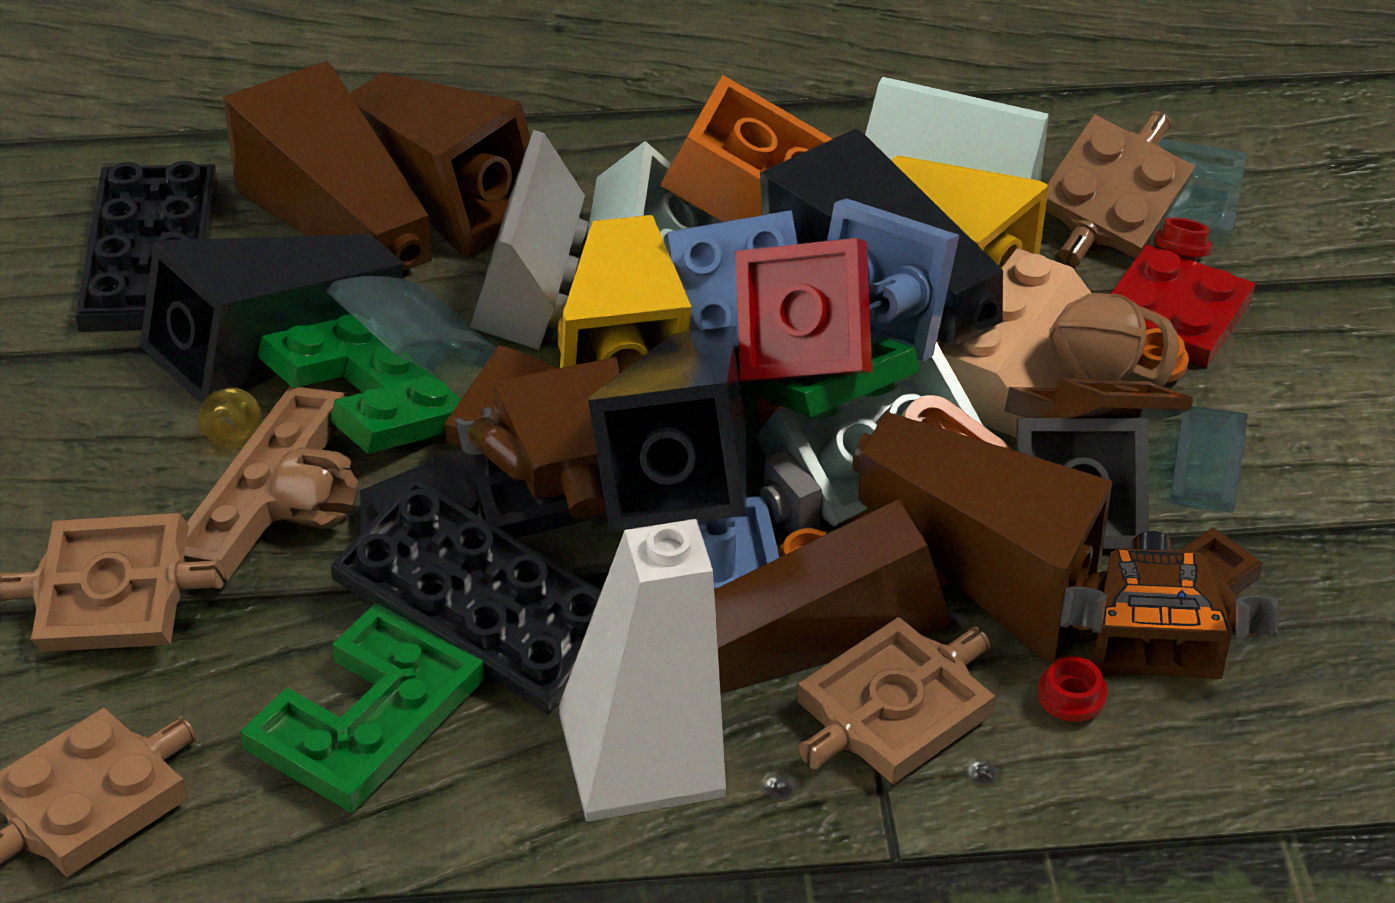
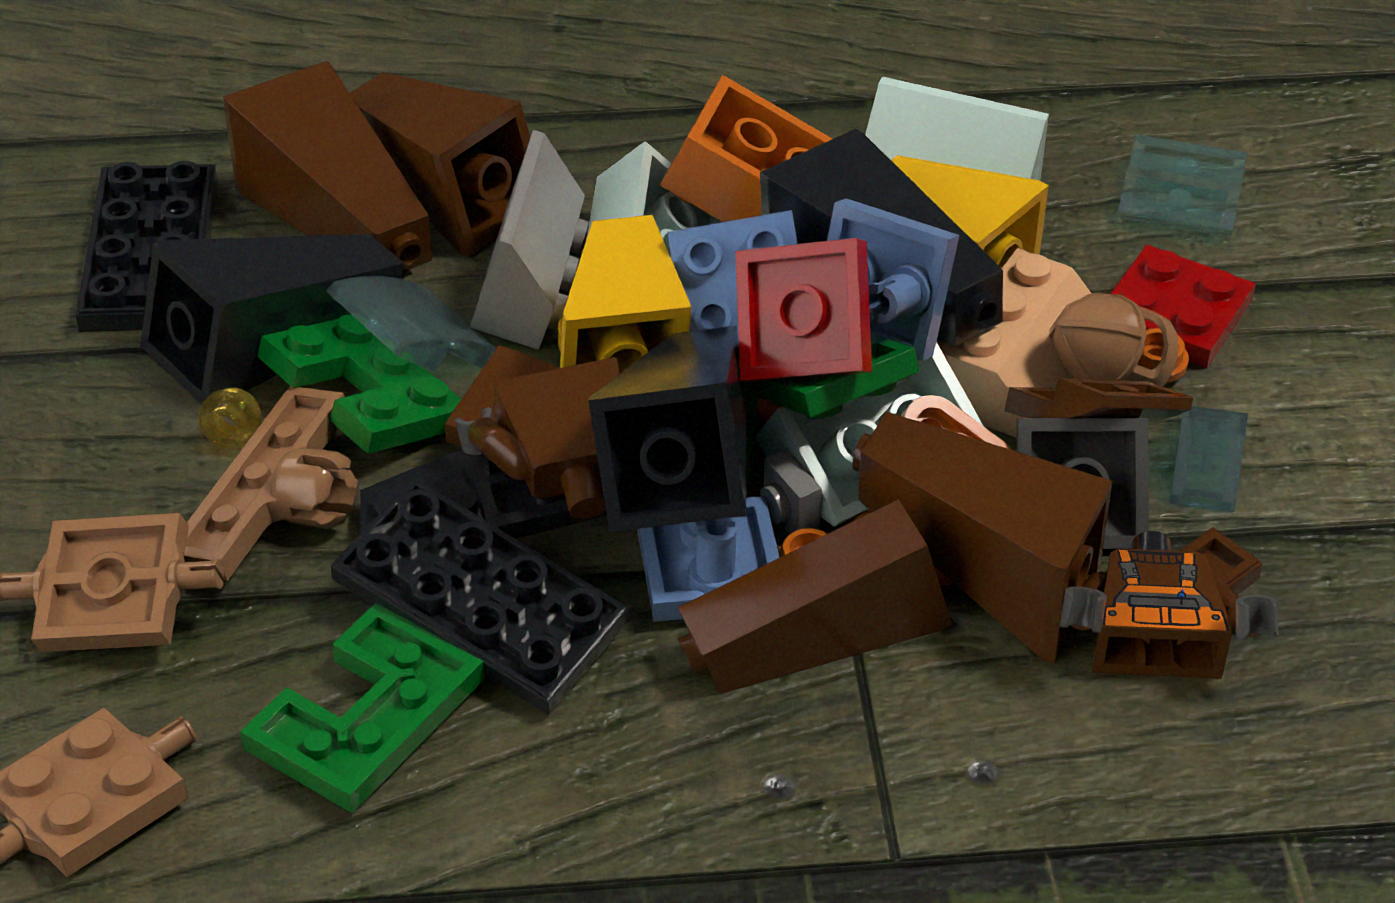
white slope [559,519,726,822] -> none
medium nougat plate [797,617,996,784] -> none
red plate [1037,656,1108,722] -> none
medium nougat plate [1045,111,1195,267] -> none
red plate [1153,217,1213,262] -> none

